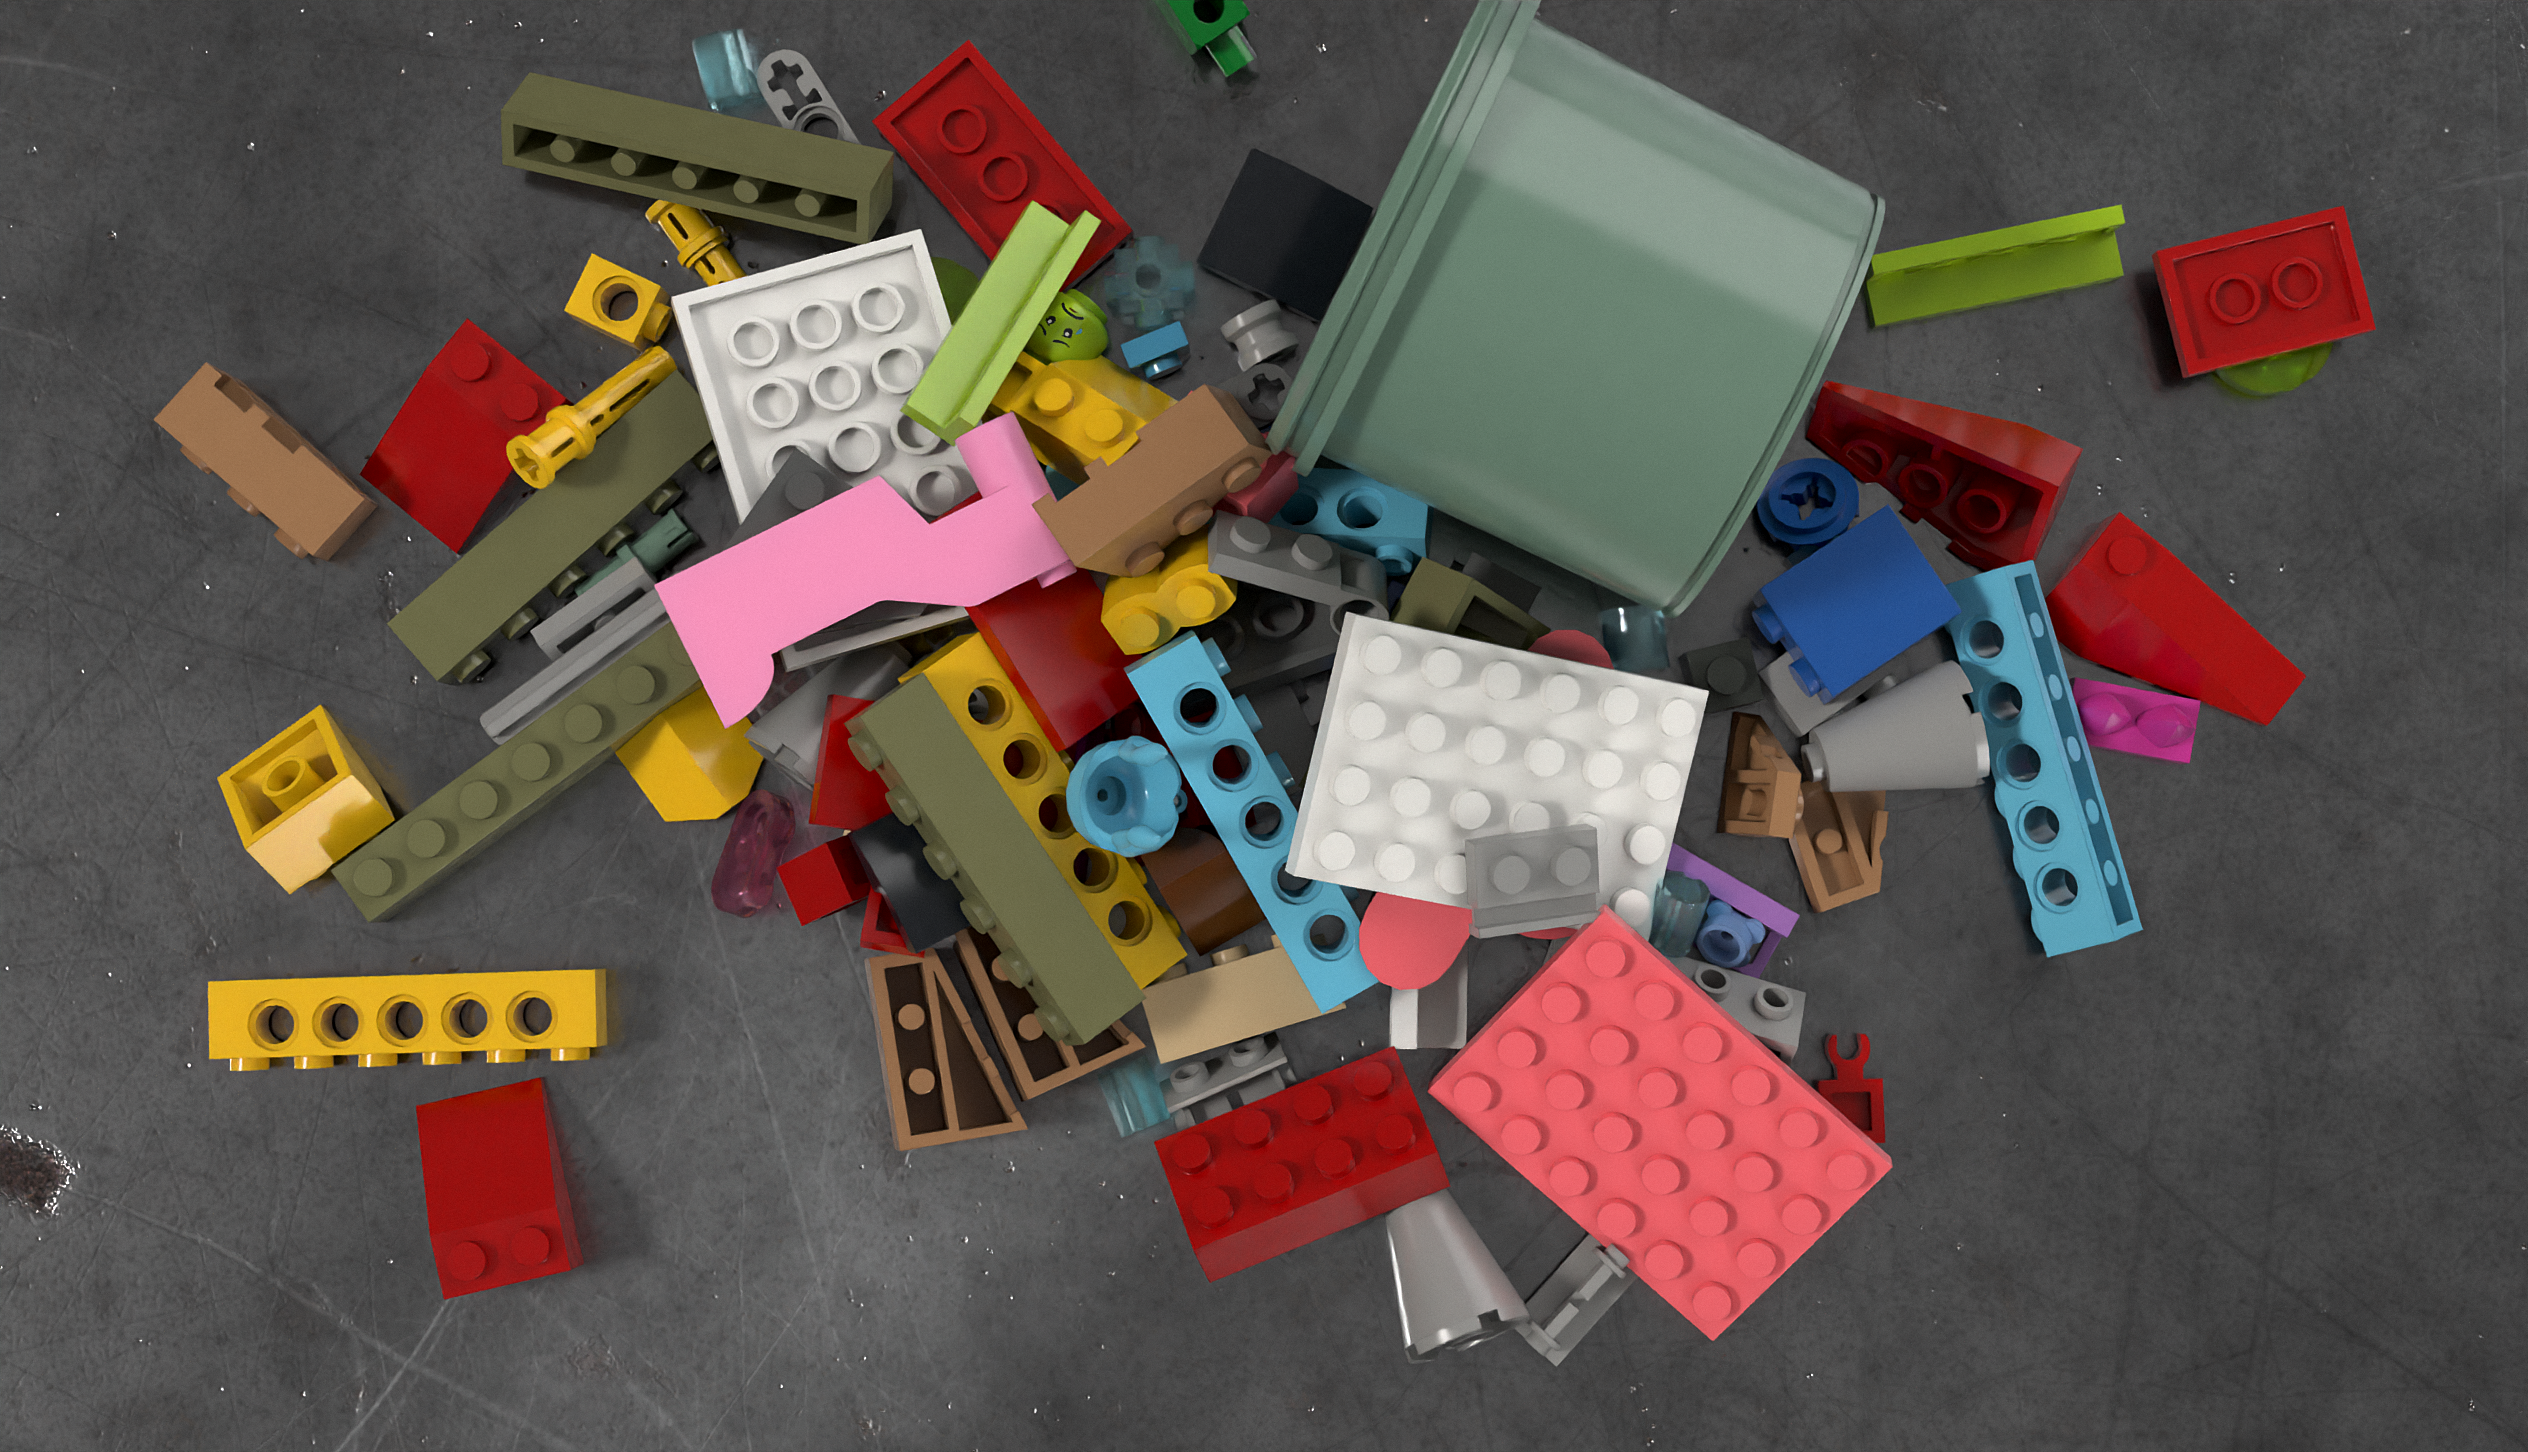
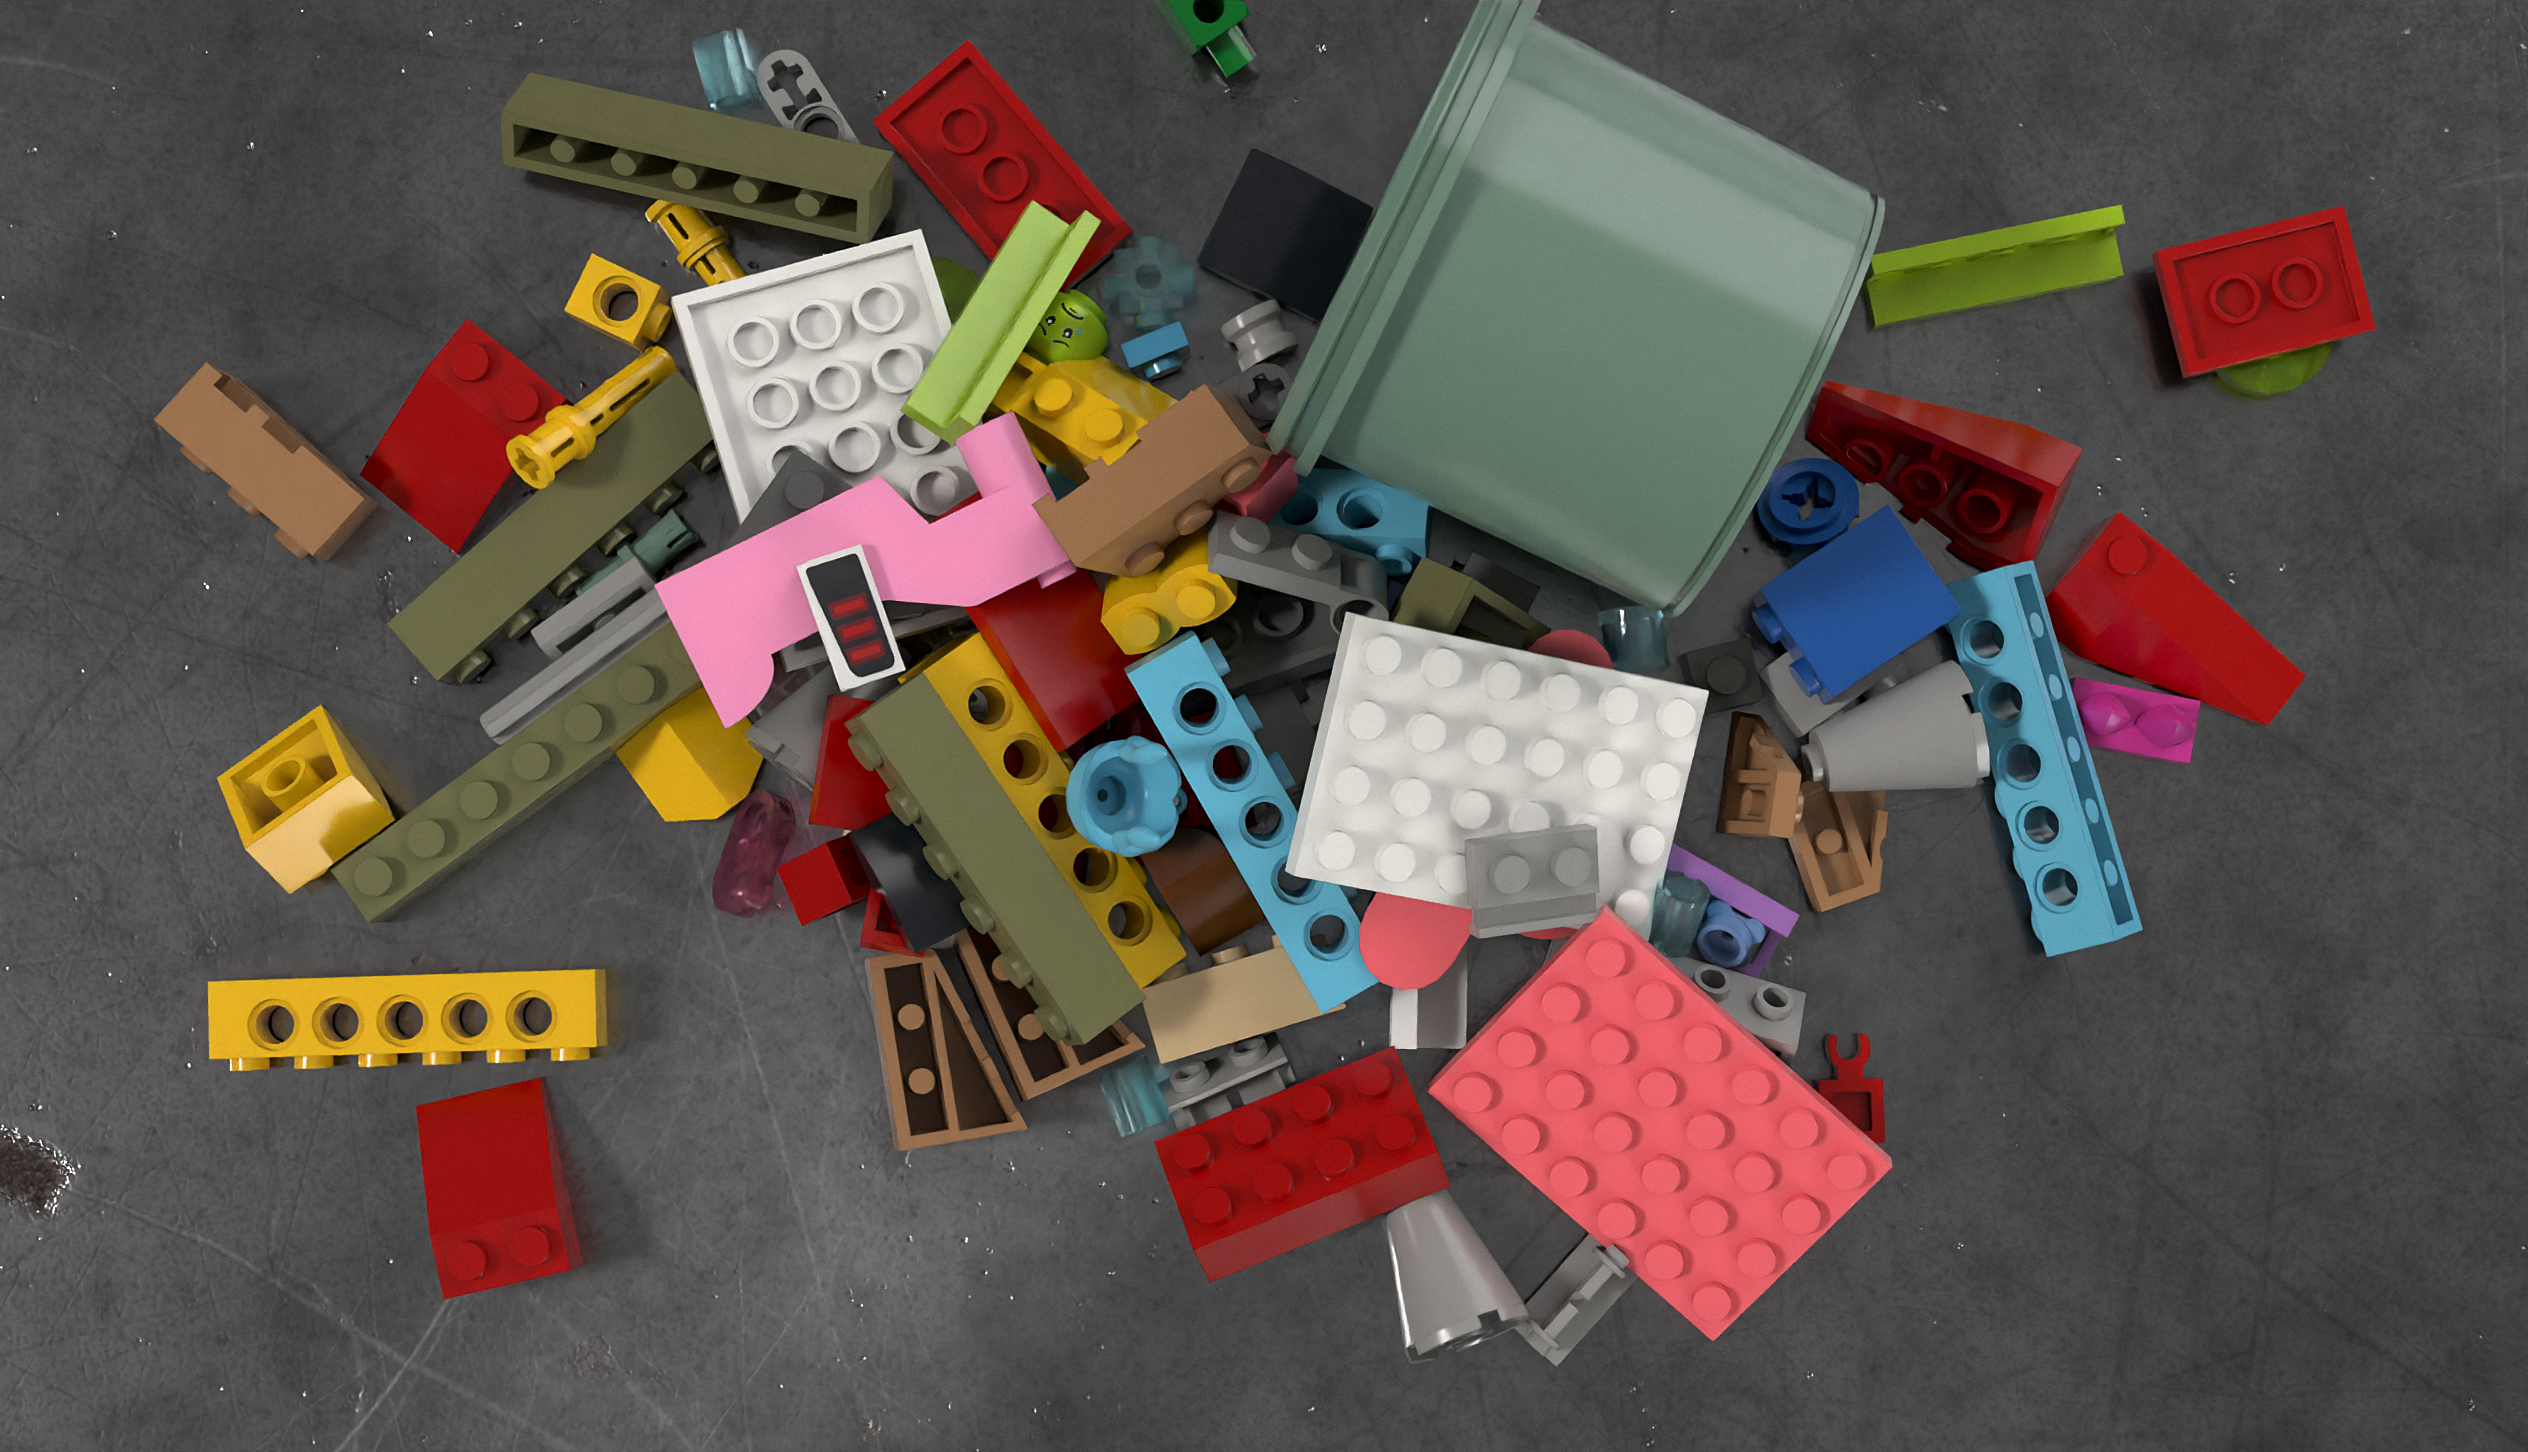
none -> slope [796,544,906,692]

